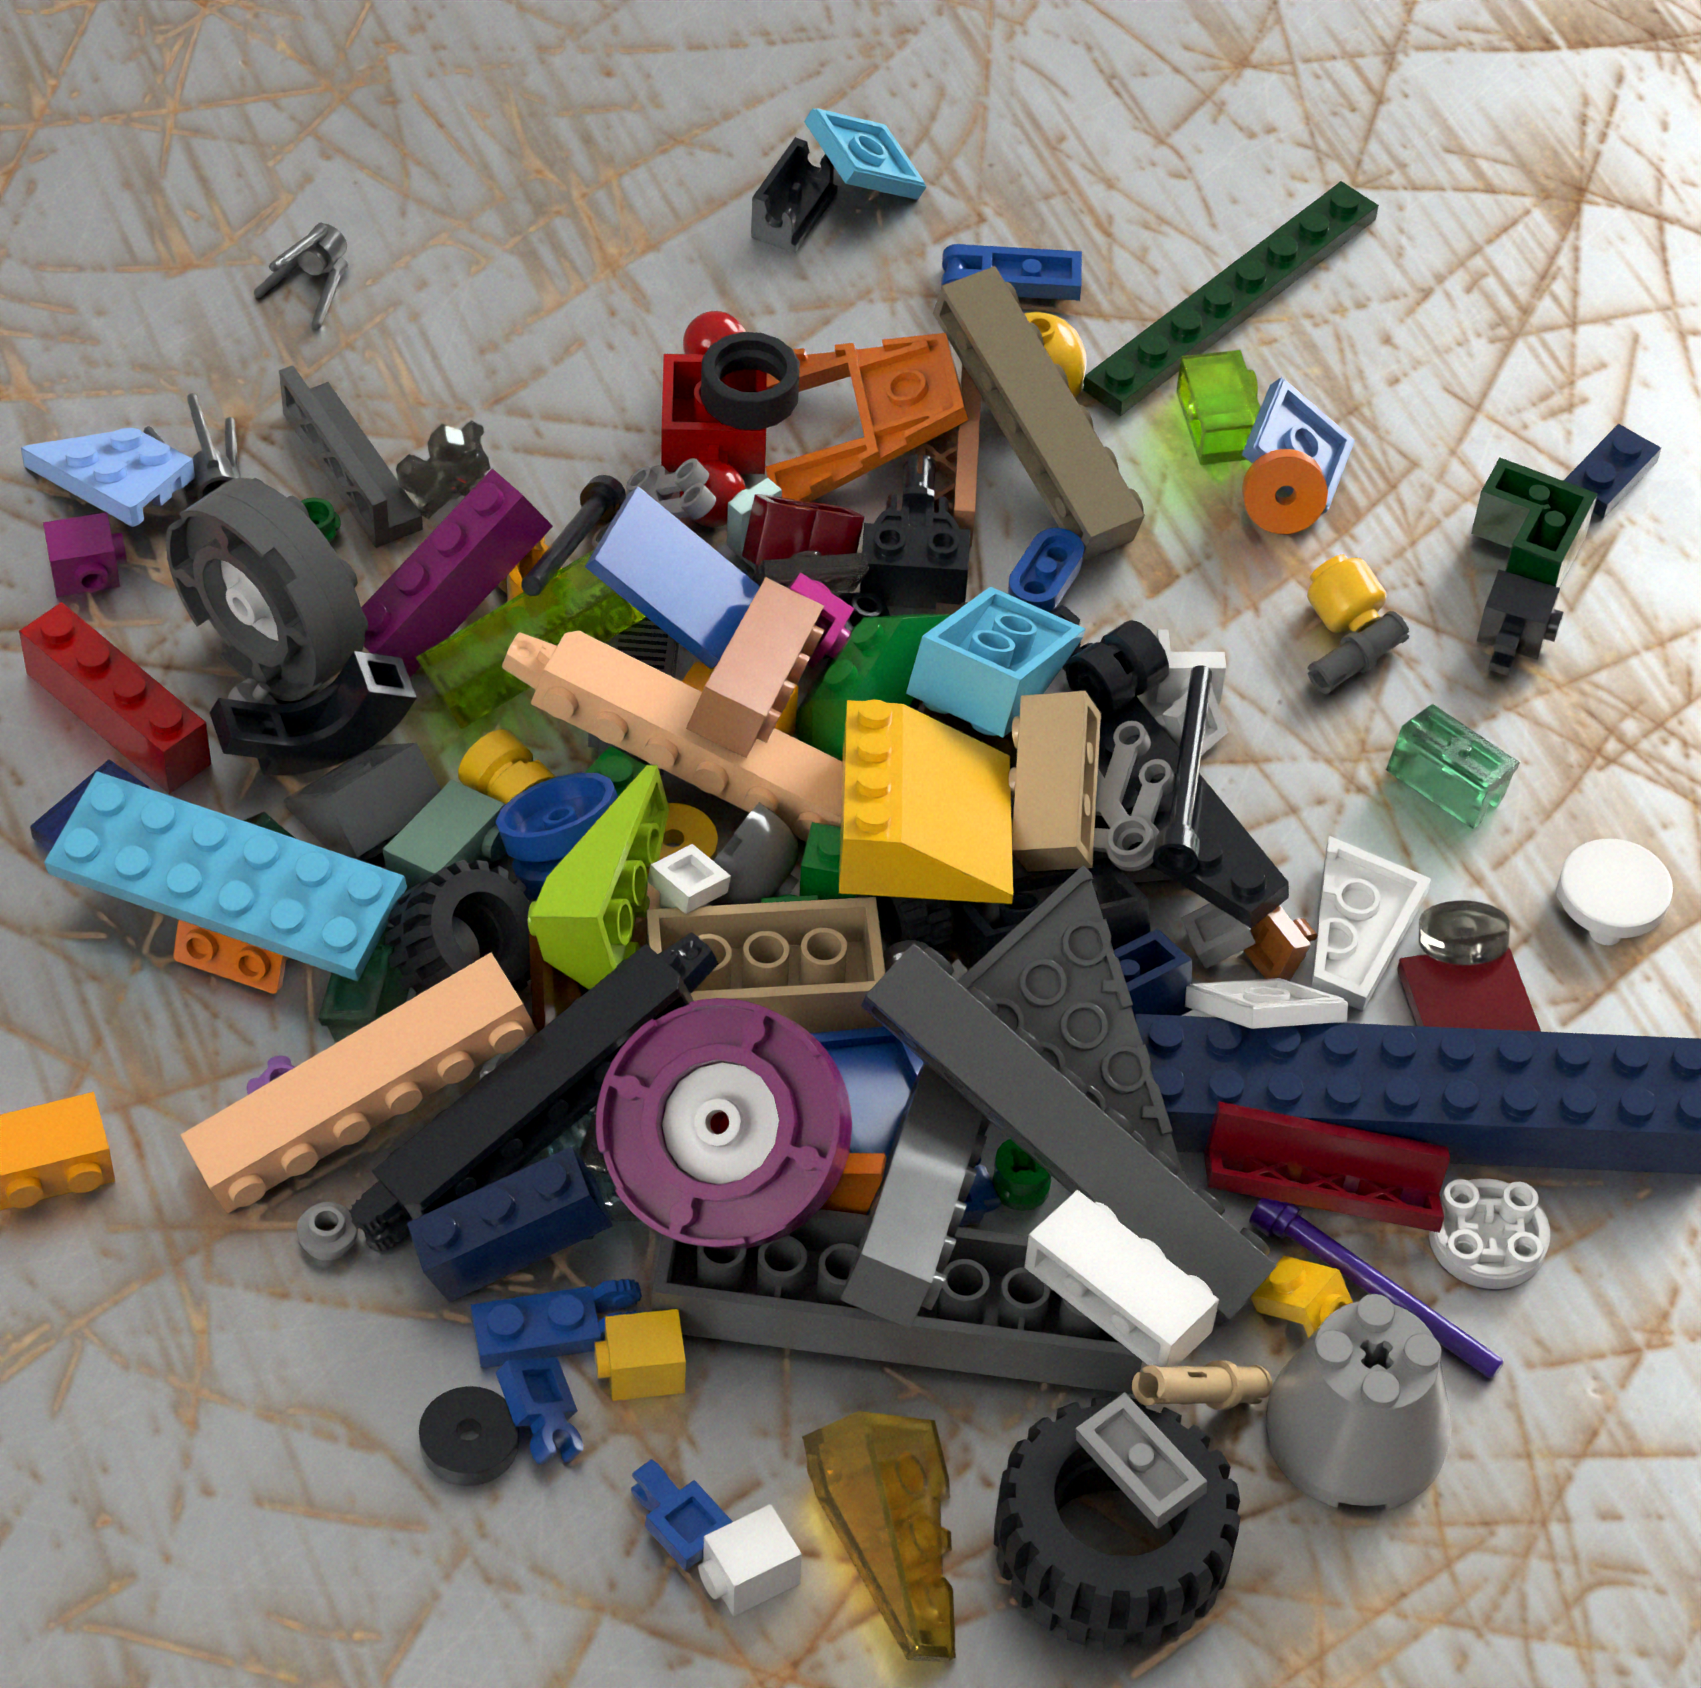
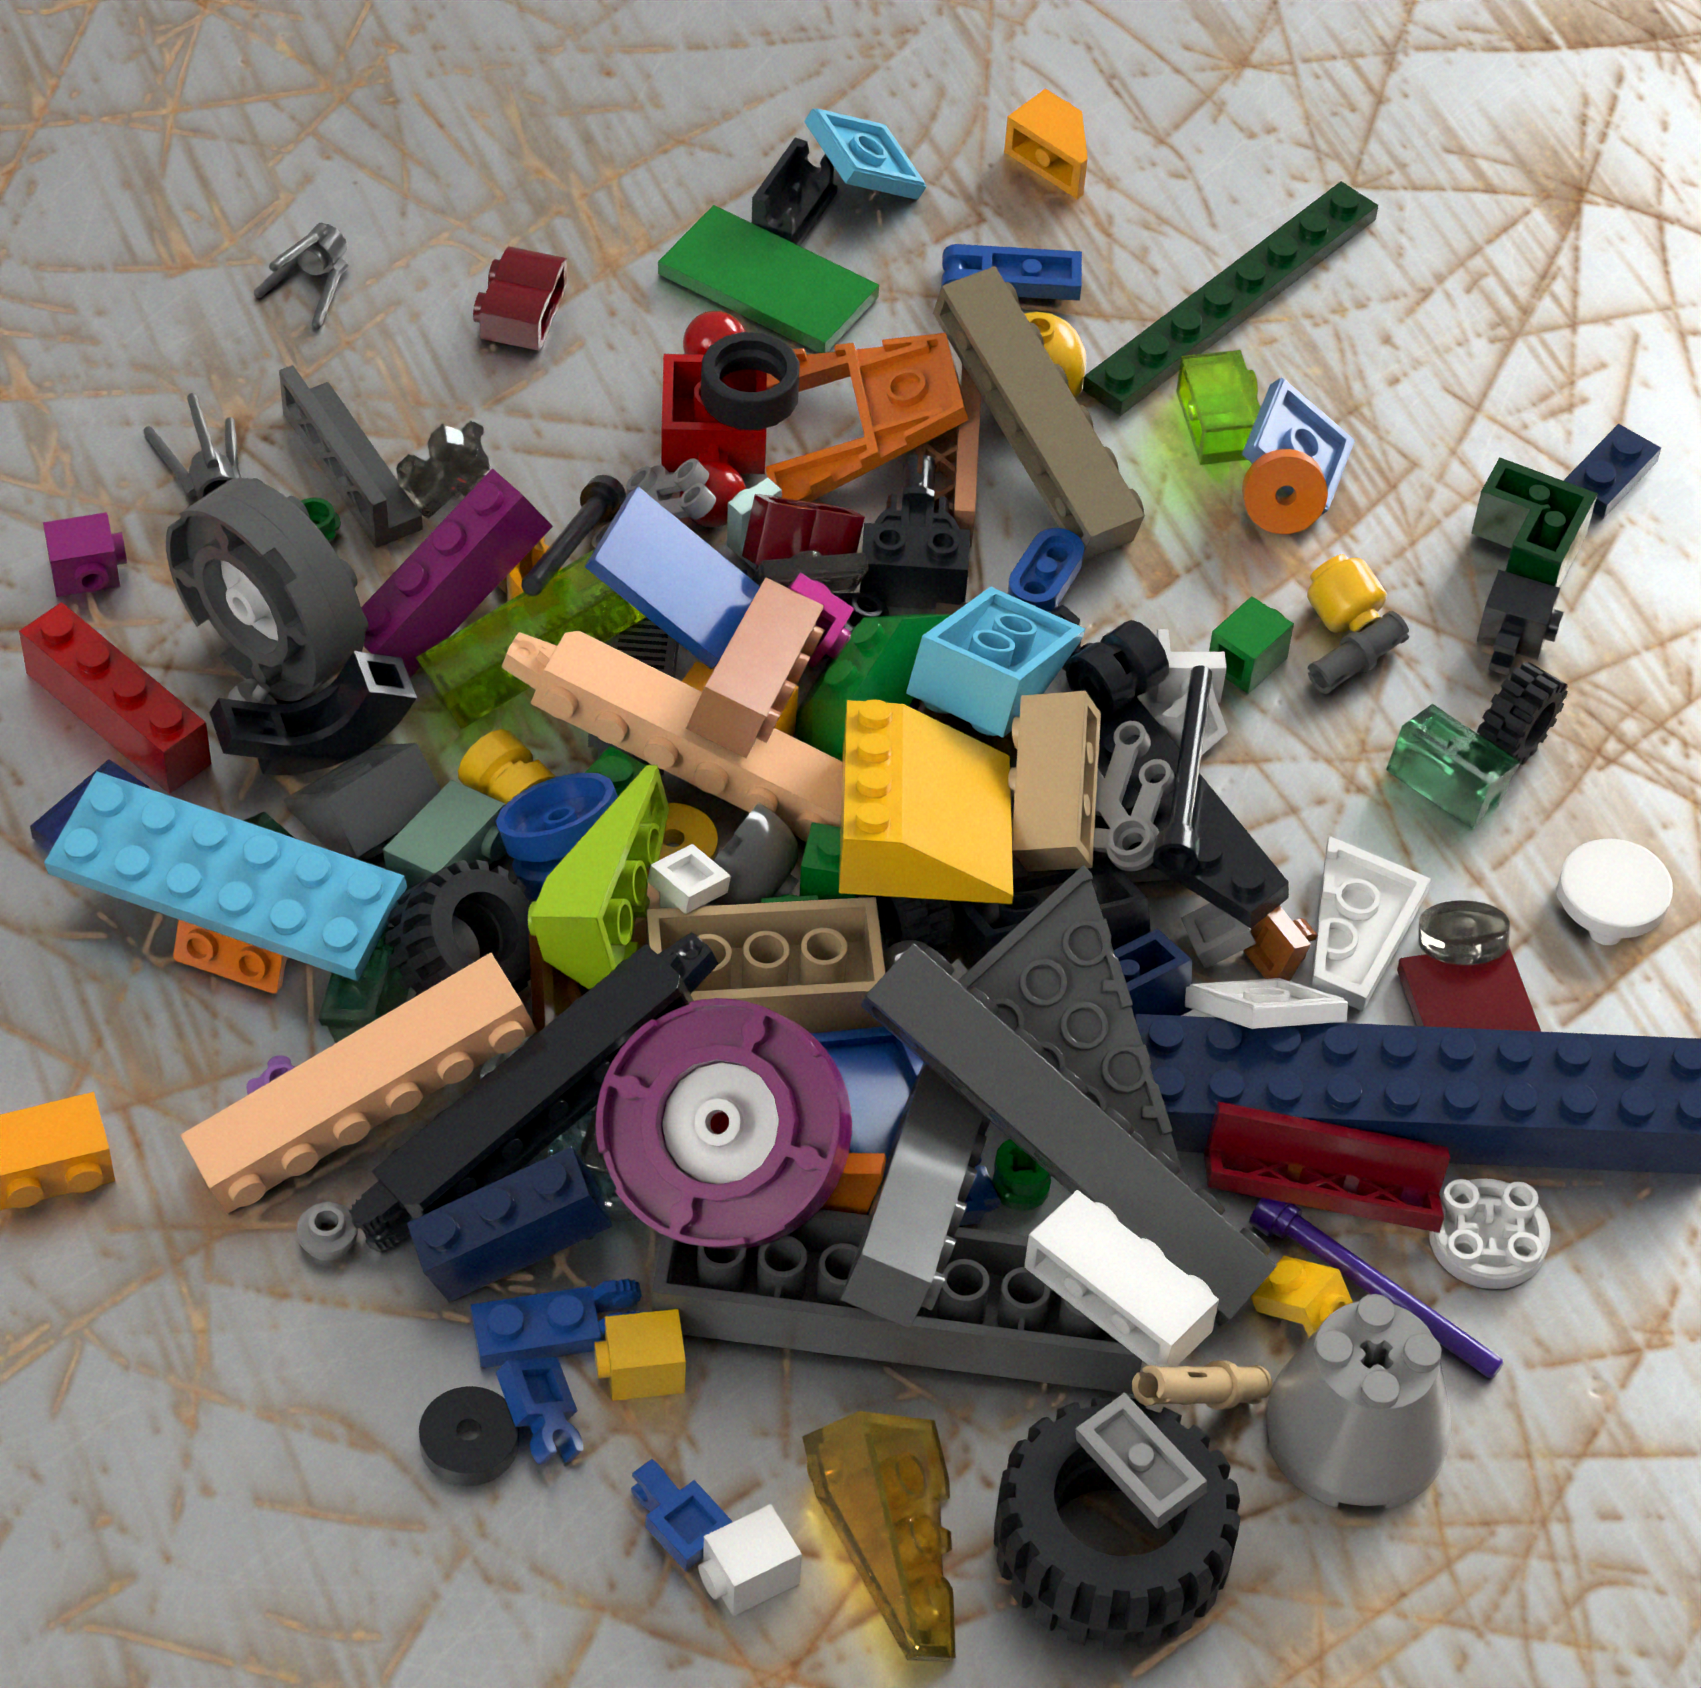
light blue wing [21,428,195,527] -> none
none -> dark red brick [473,246,567,351]
none -> green tile [658,205,879,353]
none -> light orange slope [1004,88,1088,199]
none -> green brick [1209,596,1294,694]
none -> black tyre [1476,661,1568,768]

